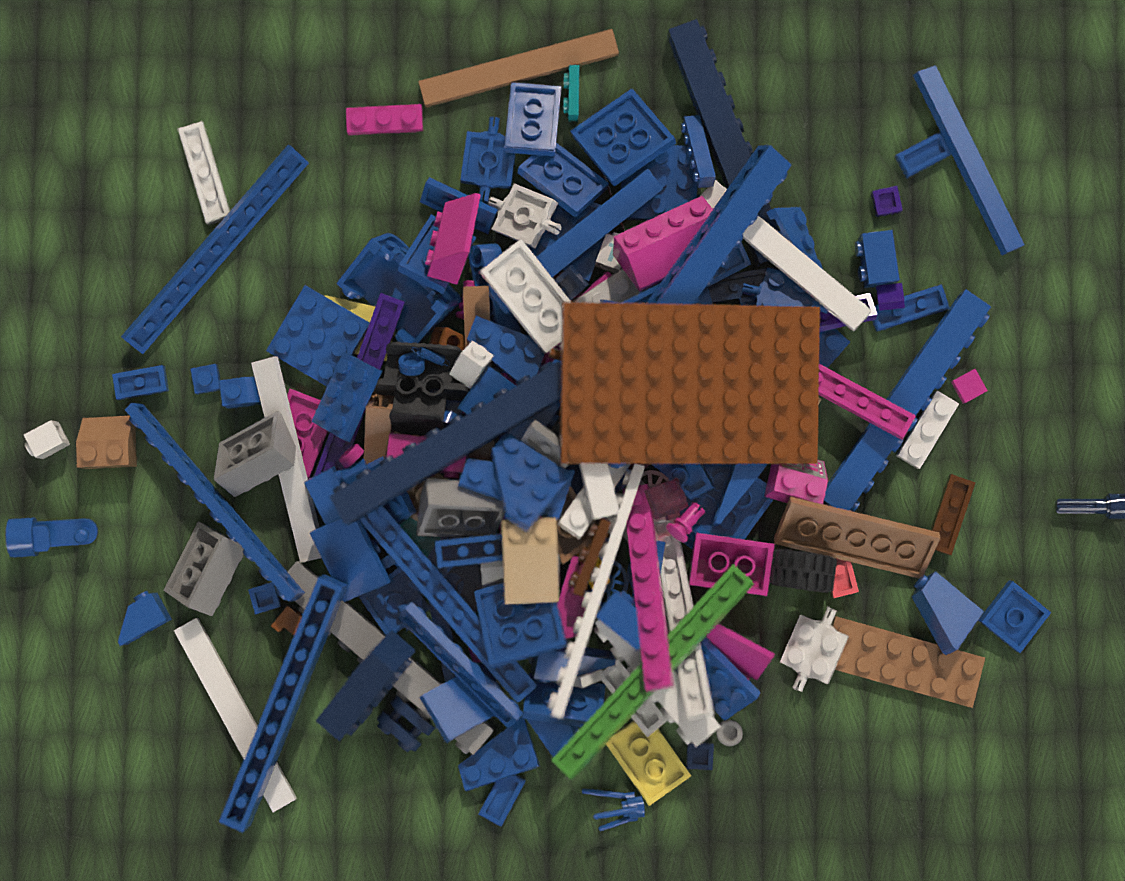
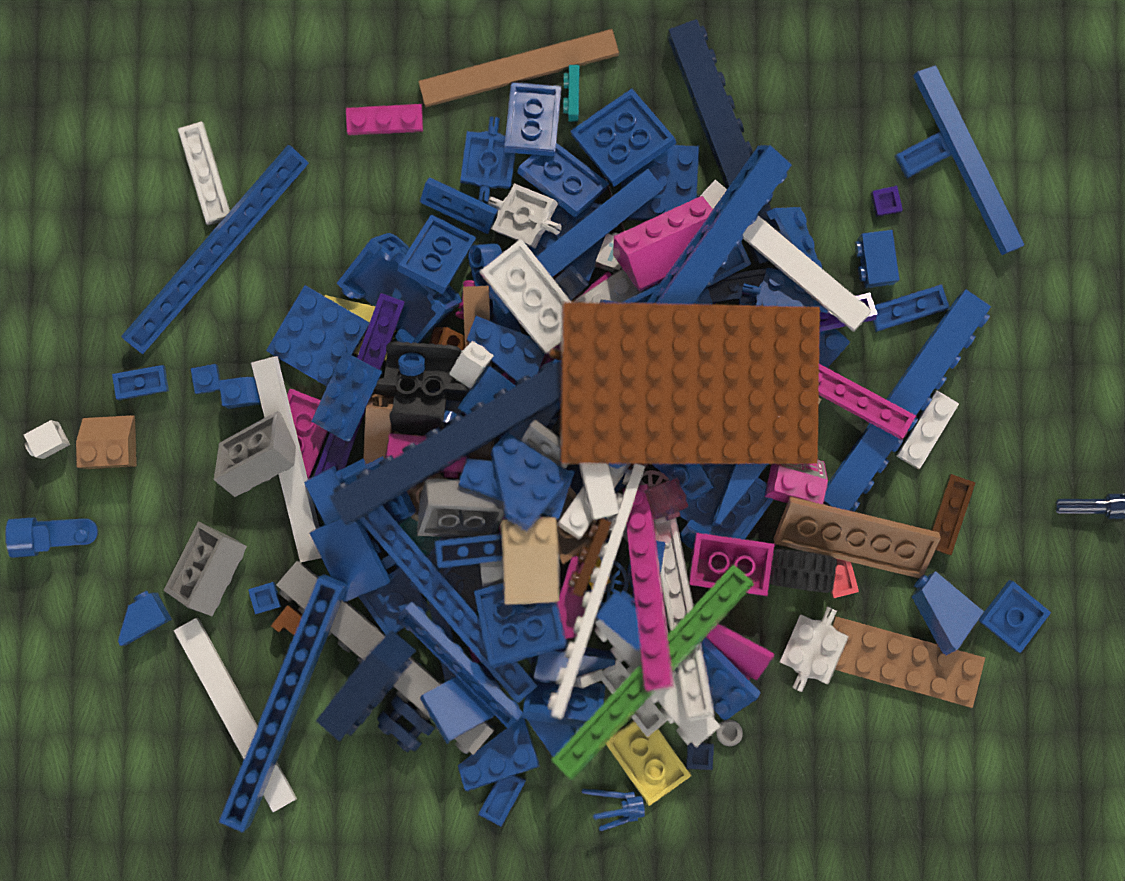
blue plate [125,403,305,601] -> none
dark pink tile [339,444,364,468] -> none
blue piece [412,347,450,366] -> none
dark pink slope [425,193,481,284] -> none
dark pink pin [666,502,705,543] -> none
blue piece [681,115,716,188] -> none
dark purple tile [876,283,905,311] -> none
dark pink tile [951,369,988,404] -> none

